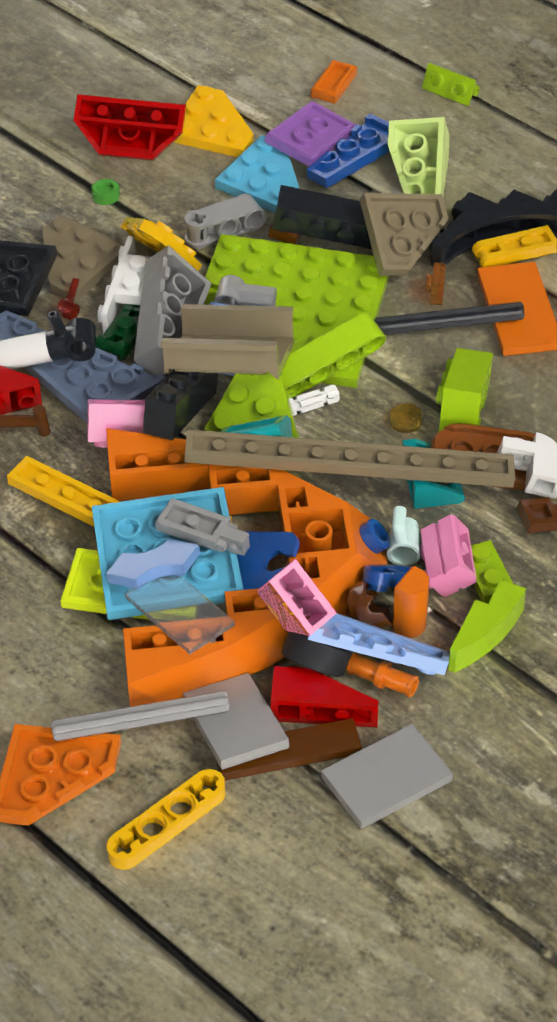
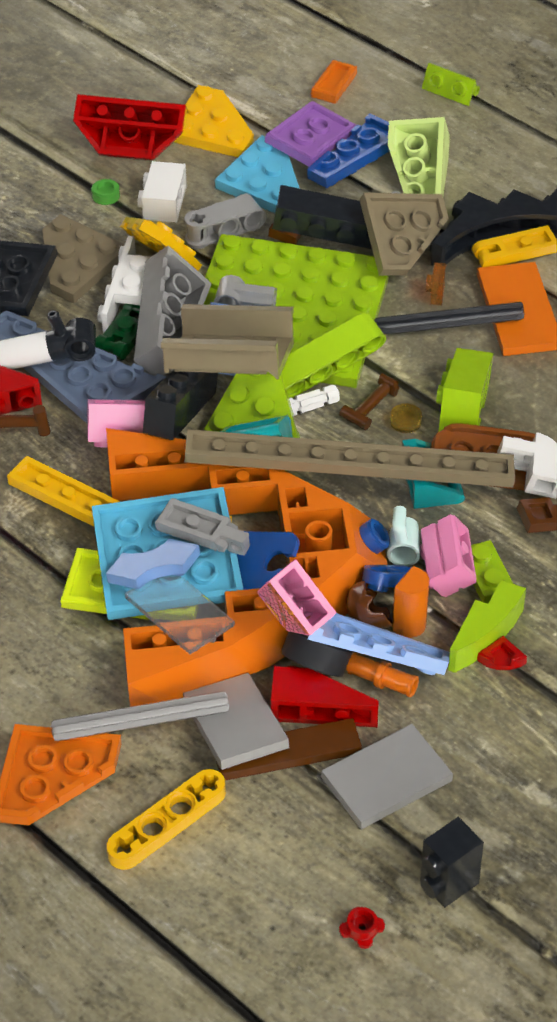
clear red hand [58,278,80,320] -> none
none -> white brick [138,161,187,223]
none -> reddish brown piece [339,373,399,430]
none -> red plate [339,907,385,949]
none -> black brick [420,816,484,908]
none -> red tile [477,636,527,670]

